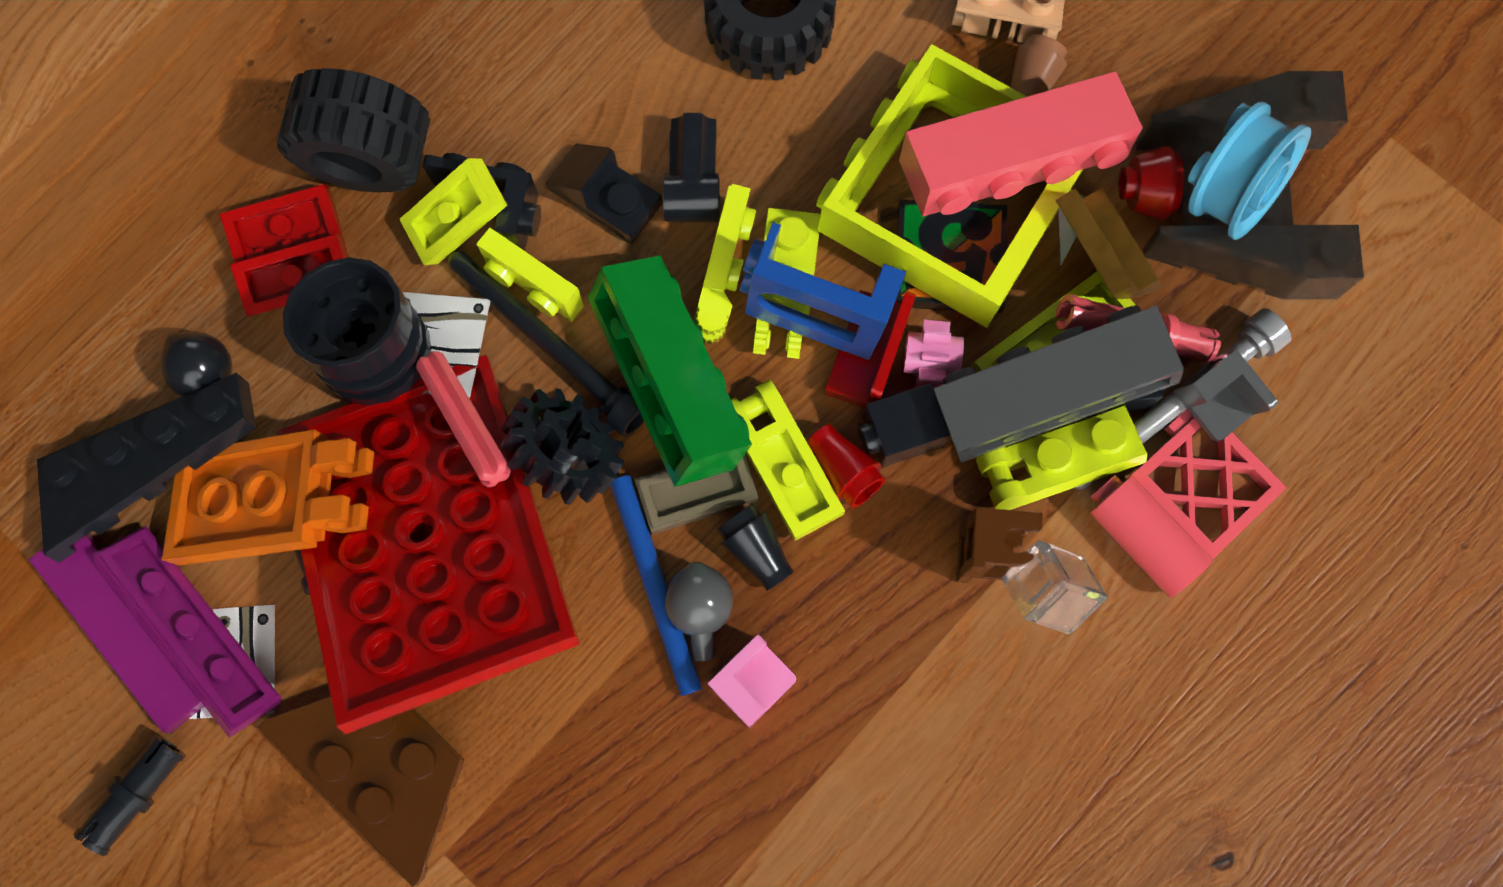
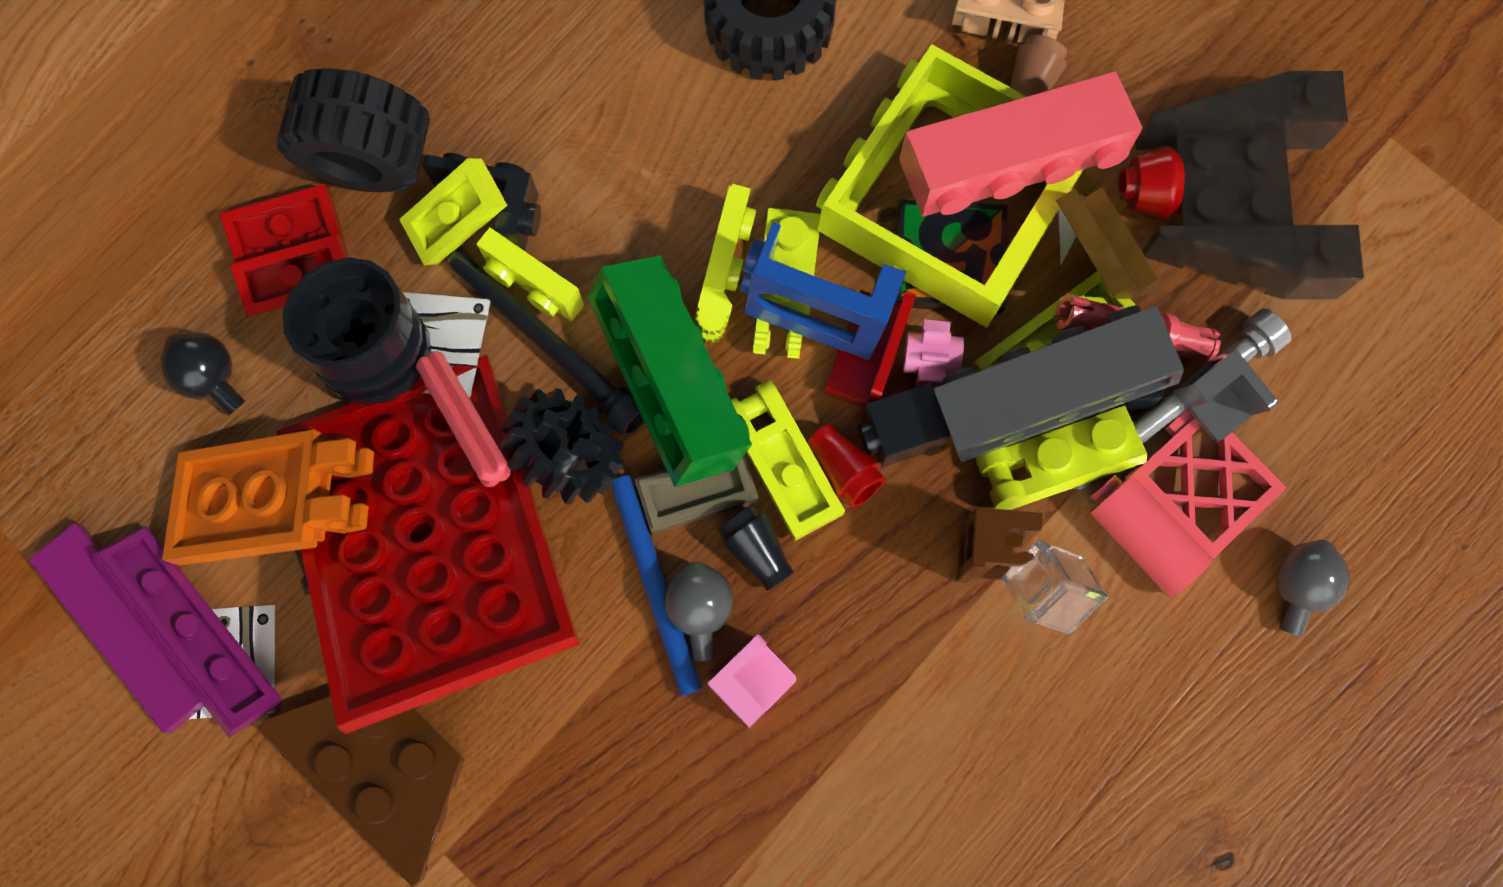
black wing [37,373,256,563] -> none
black pin [73,734,186,856] -> none
black slope [545,143,663,244] -> none
black piece [663,113,720,222] -> none
medium azure wheel [1188,101,1311,240] -> none
none -> dark grey piece [1276,539,1350,636]

